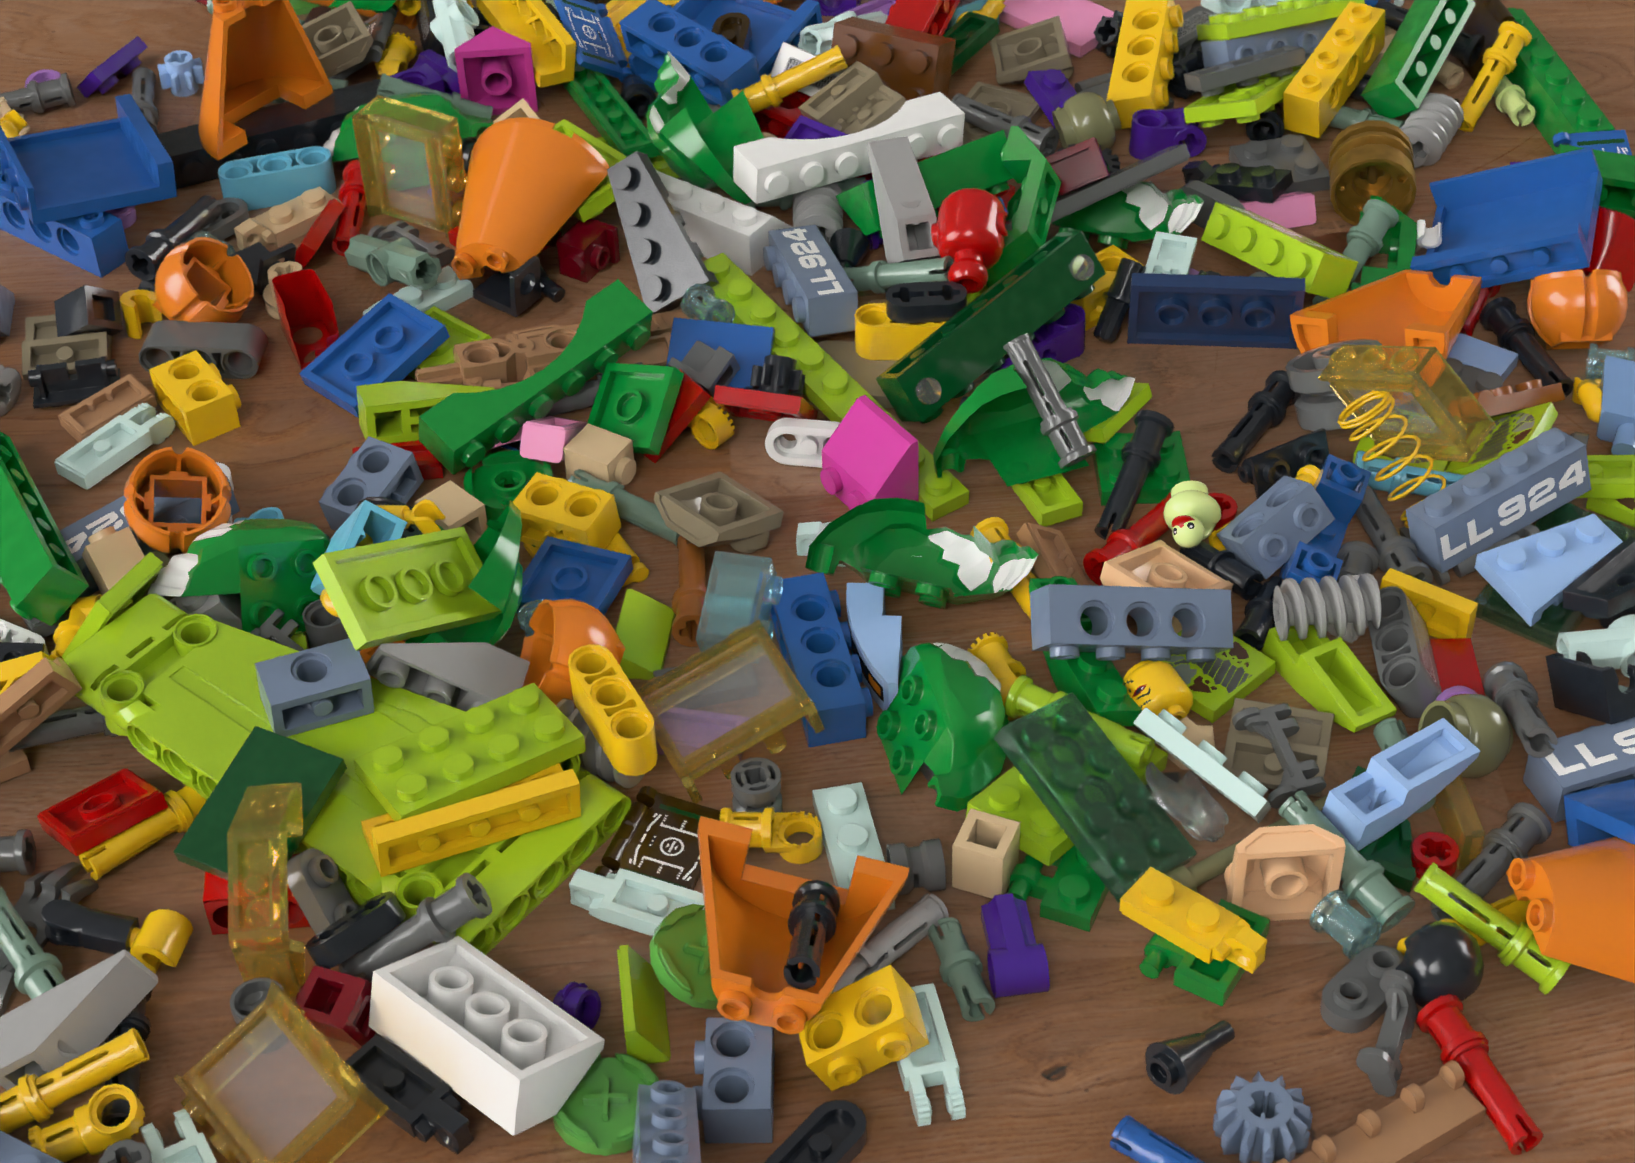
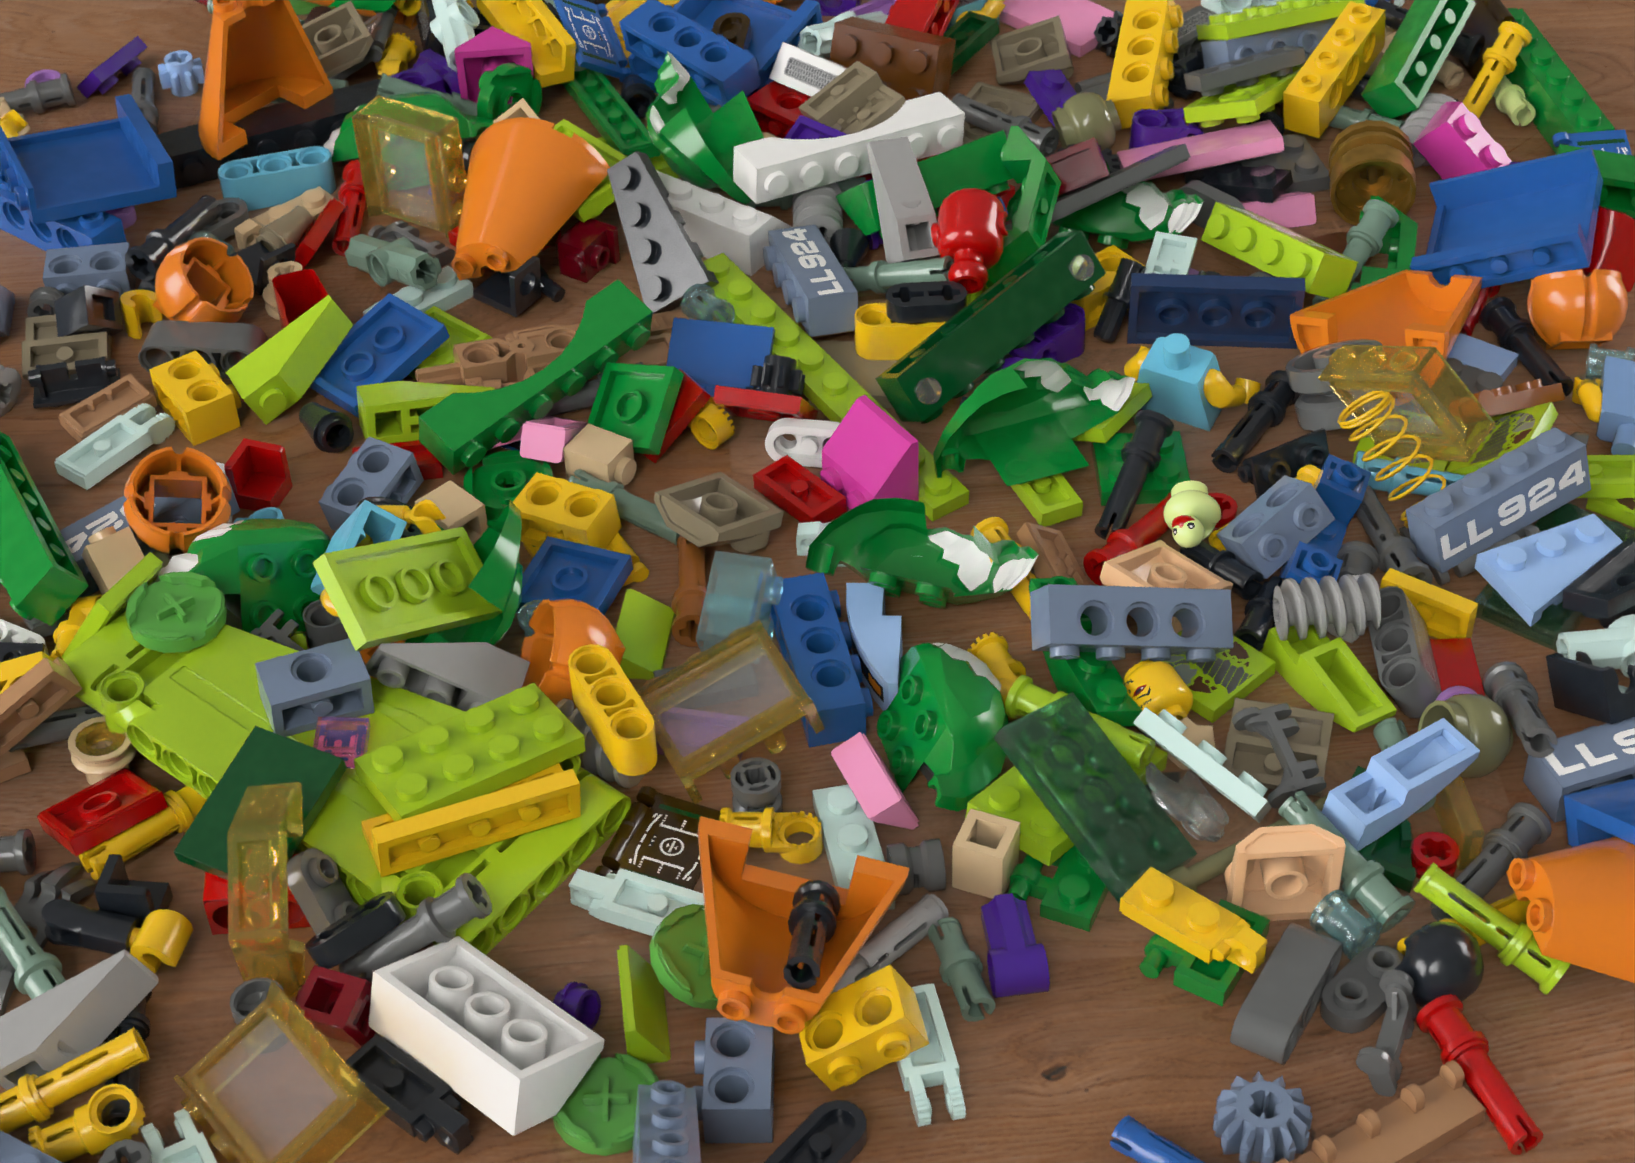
dark grey panel [668,341,740,397] -> none
yellow pin [731,45,848,114] -> none
dark grey pin [1003,334,1097,470] -> none
black cone [1145,1020,1235,1094] -> none
white hand [1415,219,1442,252] -> none
none -> dark grey bush [27,287,65,317]
none -> sand blue brick [43,242,136,307]
none -> tan piece [68,716,136,785]
none -> black panel [94,854,173,928]
none -> bright green tile [126,572,227,653]
none -> red panel [224,438,293,511]
none -> lime slope [226,295,353,425]
none -> dark tan cone [256,206,314,261]
none -> black cone [299,402,354,453]
none -> clear pink tile [313,717,370,768]
none -> green plate [477,63,542,121]
none -> red plate [753,455,847,523]
none -> bright pink slope [831,732,919,830]
none -> bright pink tile [1117,120,1285,181]
none -> medium azure torso [1124,333,1261,432]
none -> dark grey beam [1230,922,1344,1065]
none -> dark pink slope [1413,102,1512,180]

